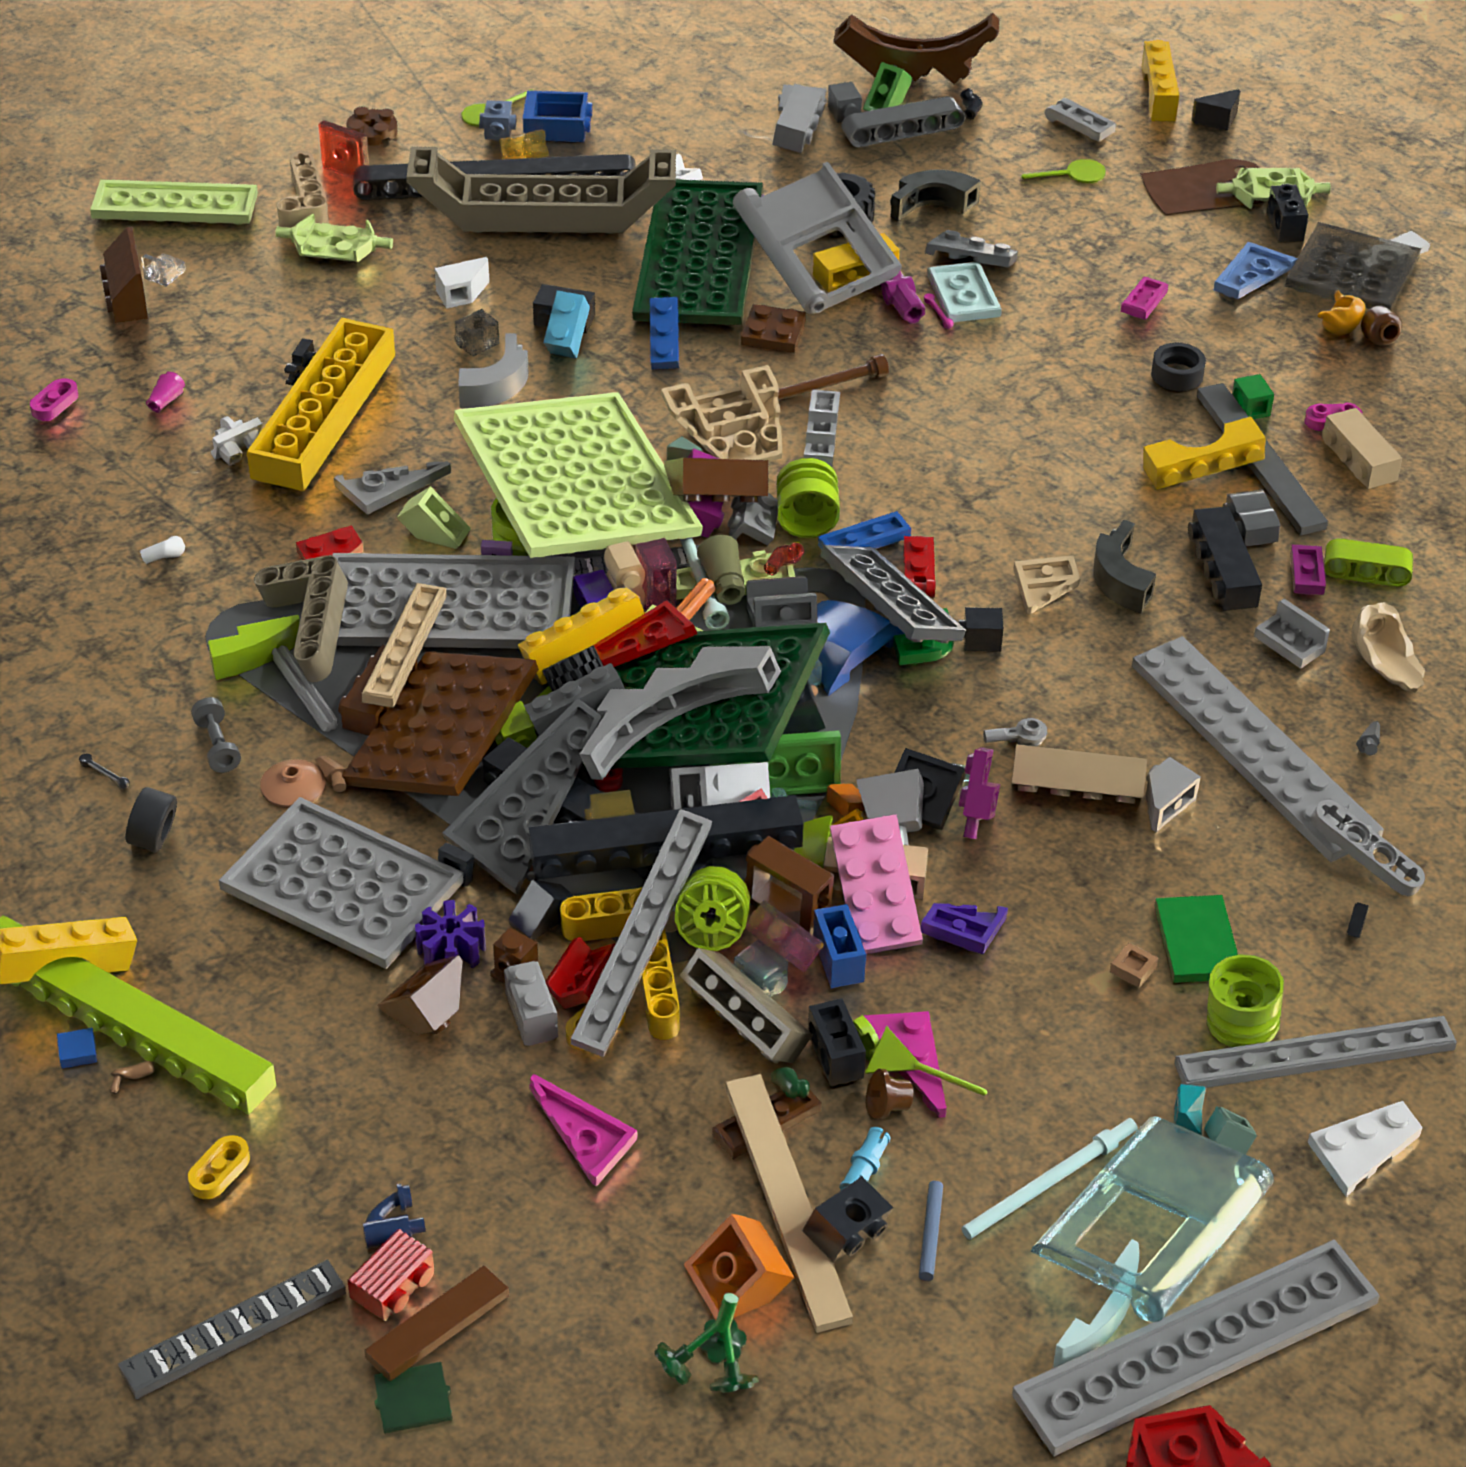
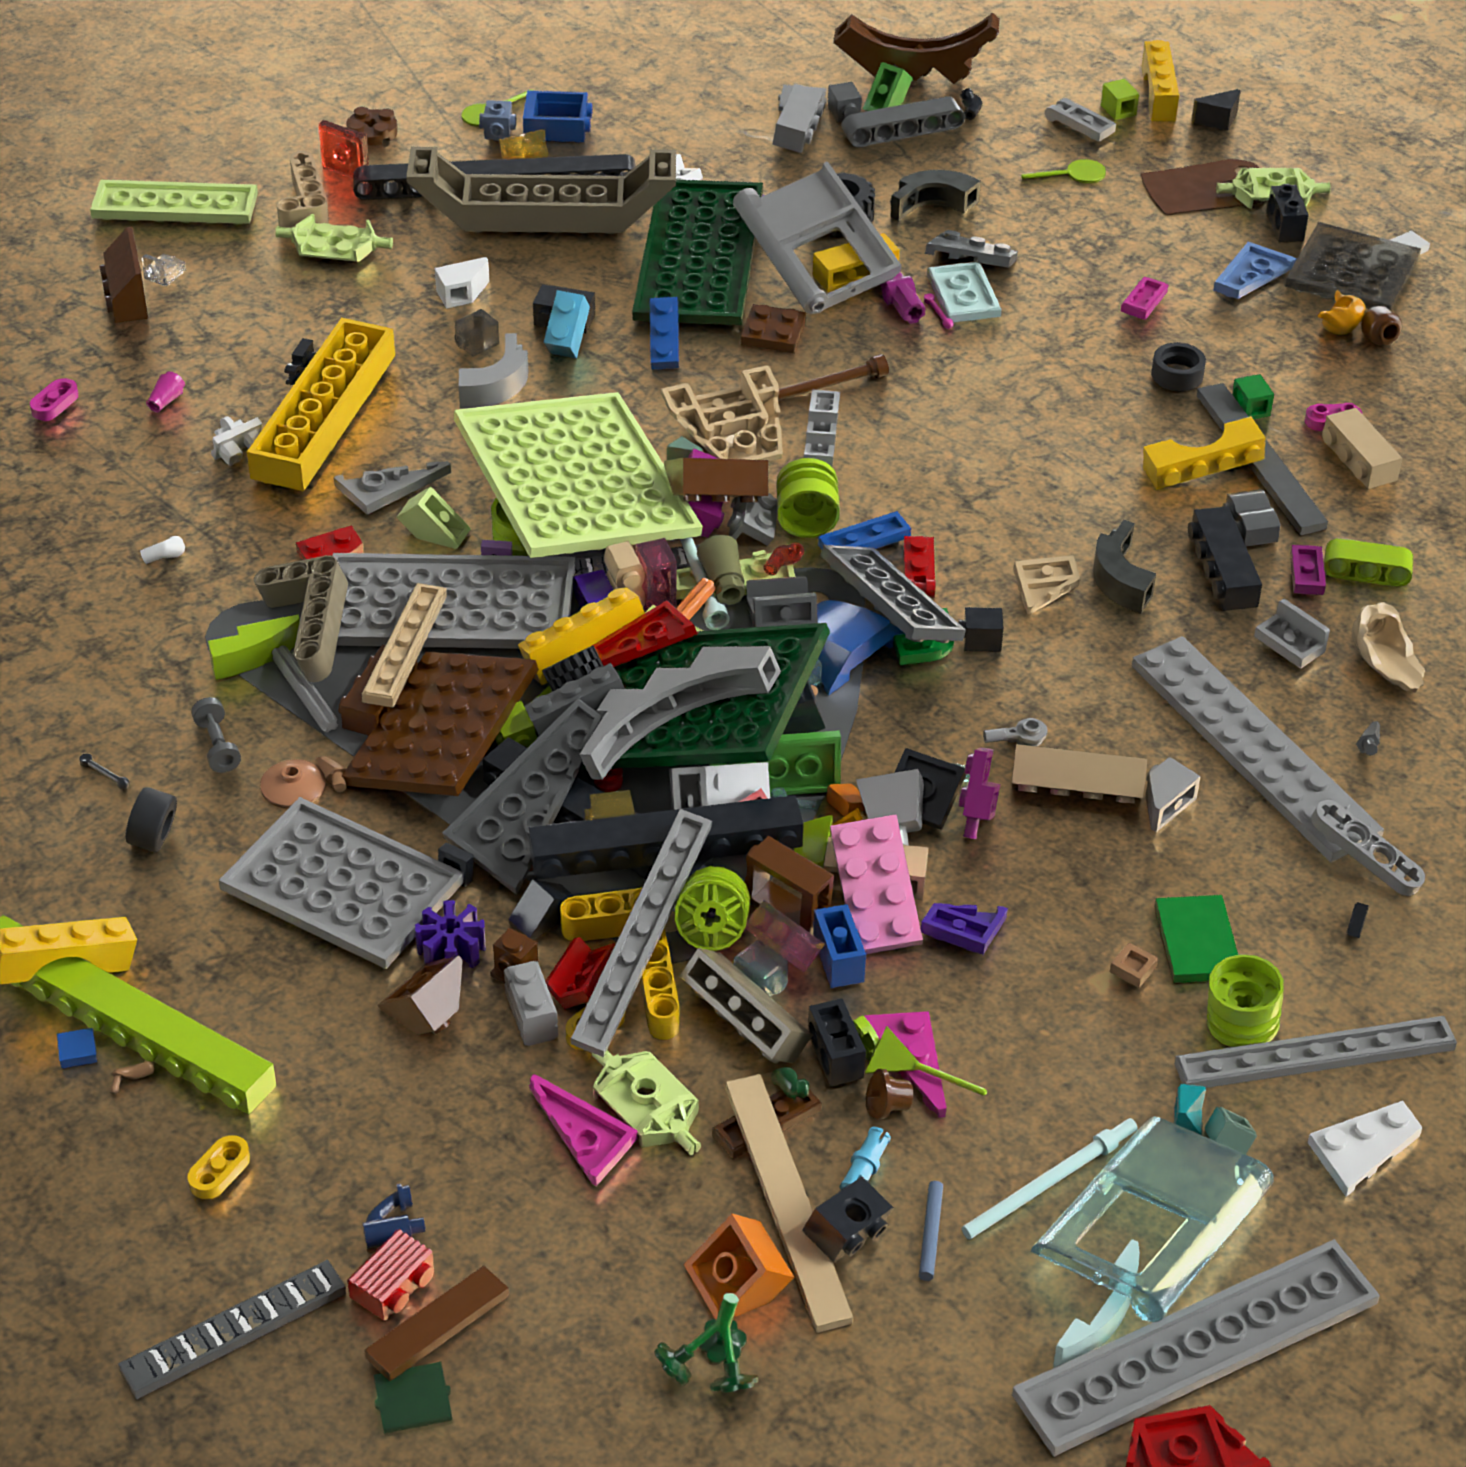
none -> yellowish green plate [592,1050,701,1155]
none -> lime brick [1101,79,1140,120]

